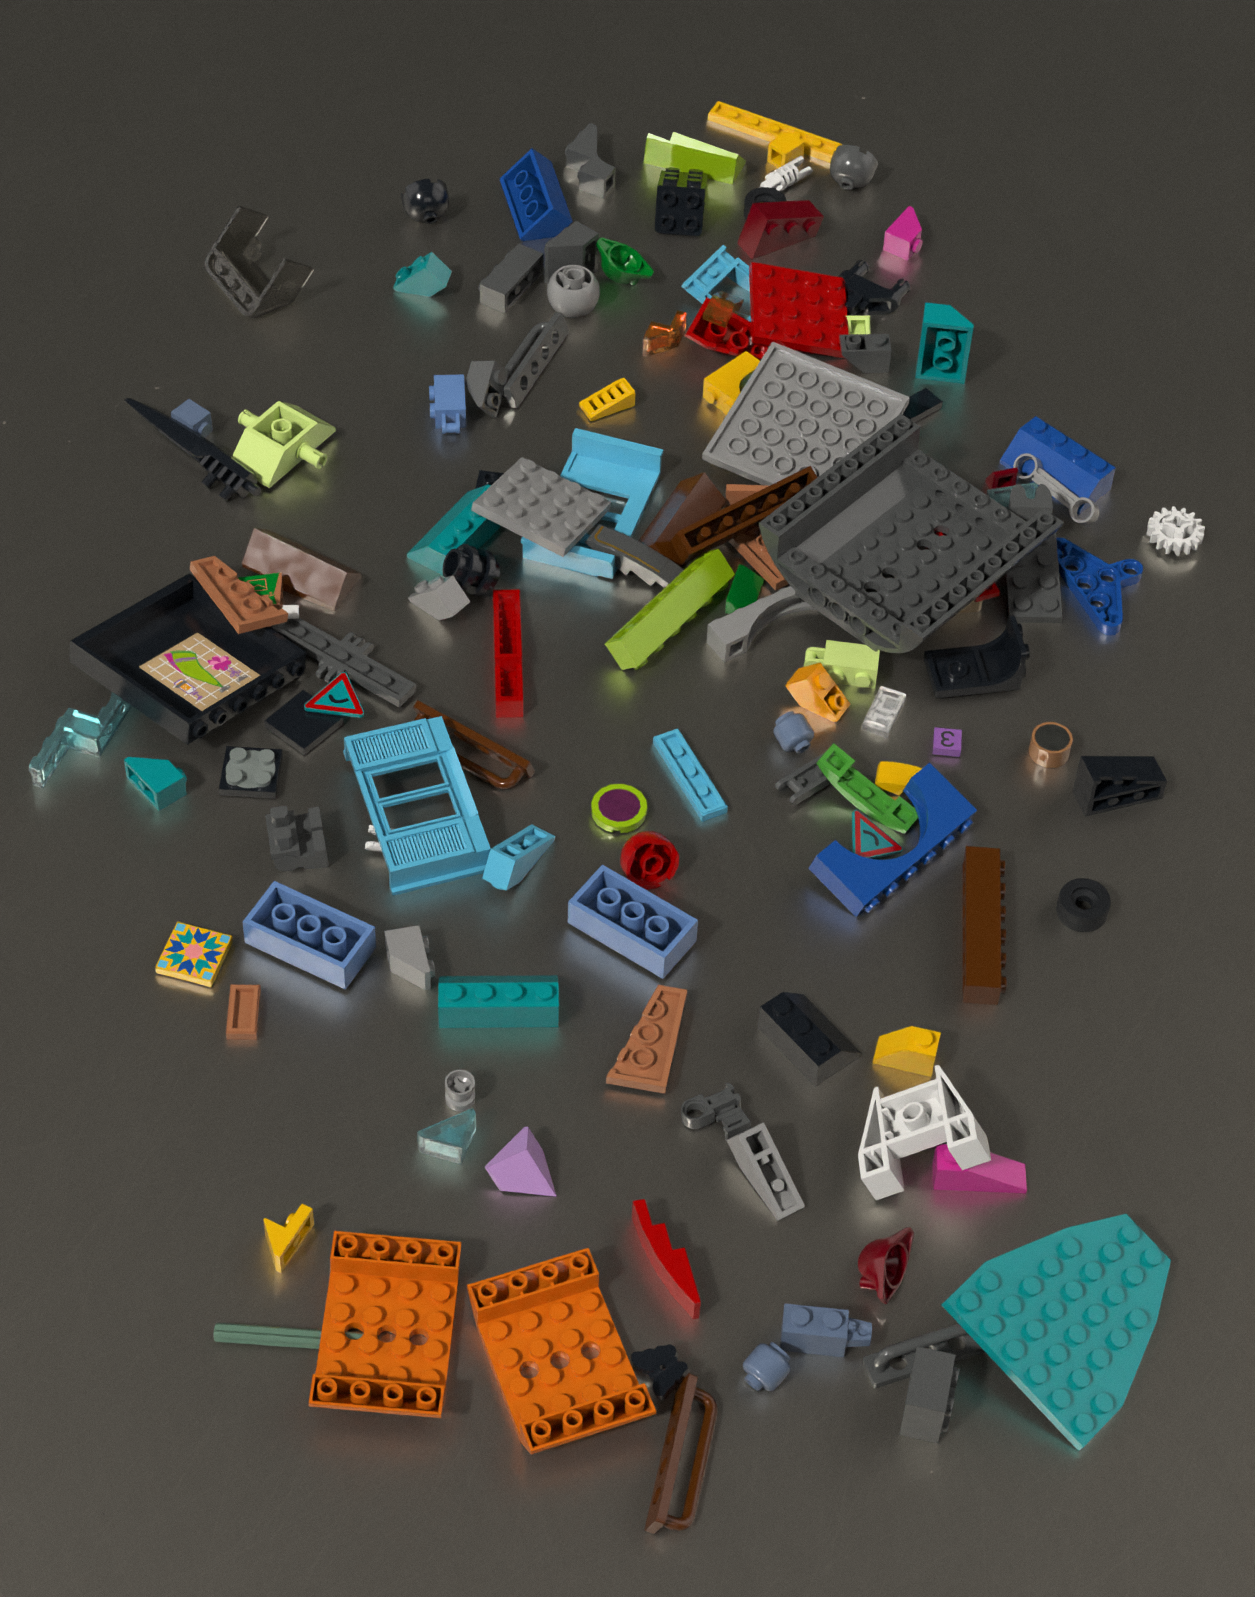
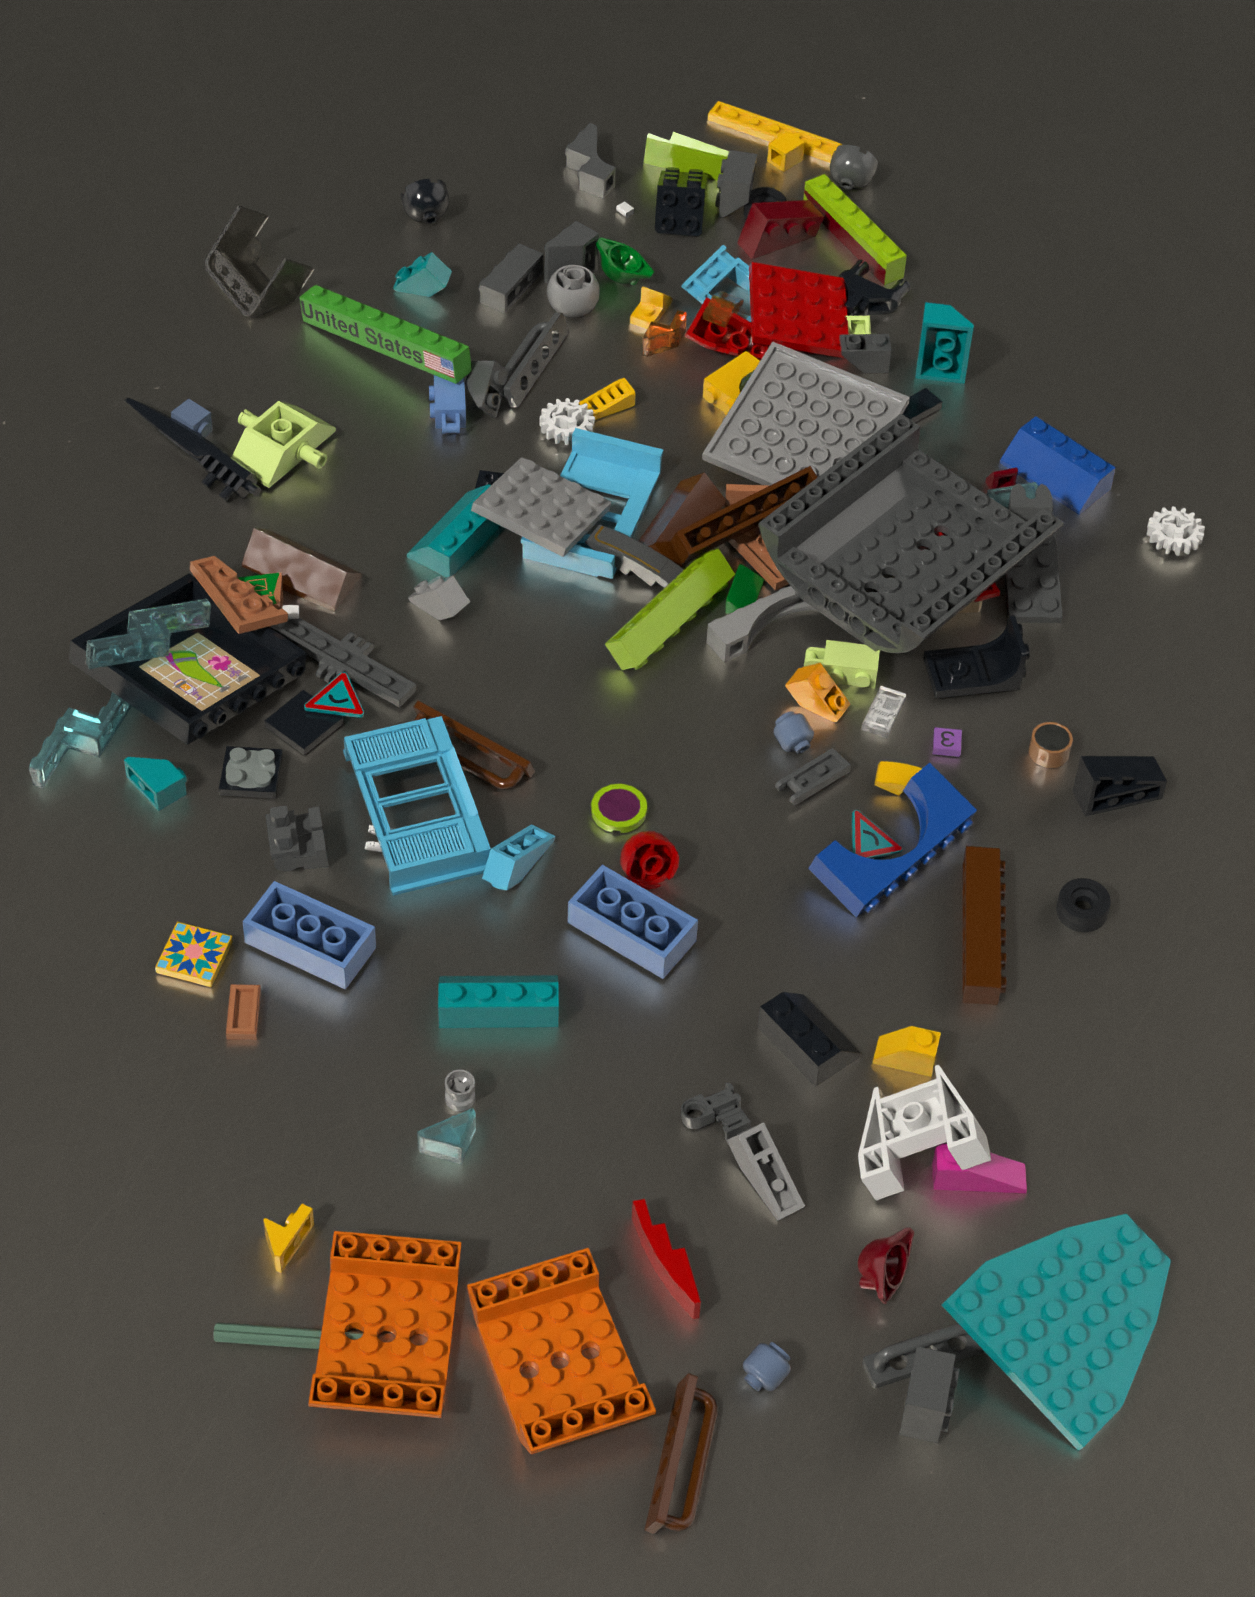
light grey slope [384,925,435,990] -> none
black piece [442,544,500,596] -> none
lavender slope [485,1127,557,1197] -> none
red slope [493,589,523,718] -> none
blue slope [500,148,573,242] -> none
nougat wing [606,985,687,1094] -> none
black animal [631,1344,690,1401] -> none
medium azure tile [653,728,728,822] -> none
white hinge [759,156,813,192] -> none
sand blue hinge [780,1303,872,1357] -> none
bright green slope [817,743,918,834] -> none
dark pink slope [883,206,923,261] -> none
light grey piece [1013,453,1099,526] -> none
blue beam [1056,537,1143,636] -> none
none -> clear light blue bracket [85,599,211,669]
none -> bright green brick [299,285,472,384]
none -> white gear [540,398,595,445]
none -> white piece [616,201,634,218]
none -> yellow slope [630,286,673,331]
none -> dark grey slope [715,150,757,218]
none -> lime brick [803,174,907,285]

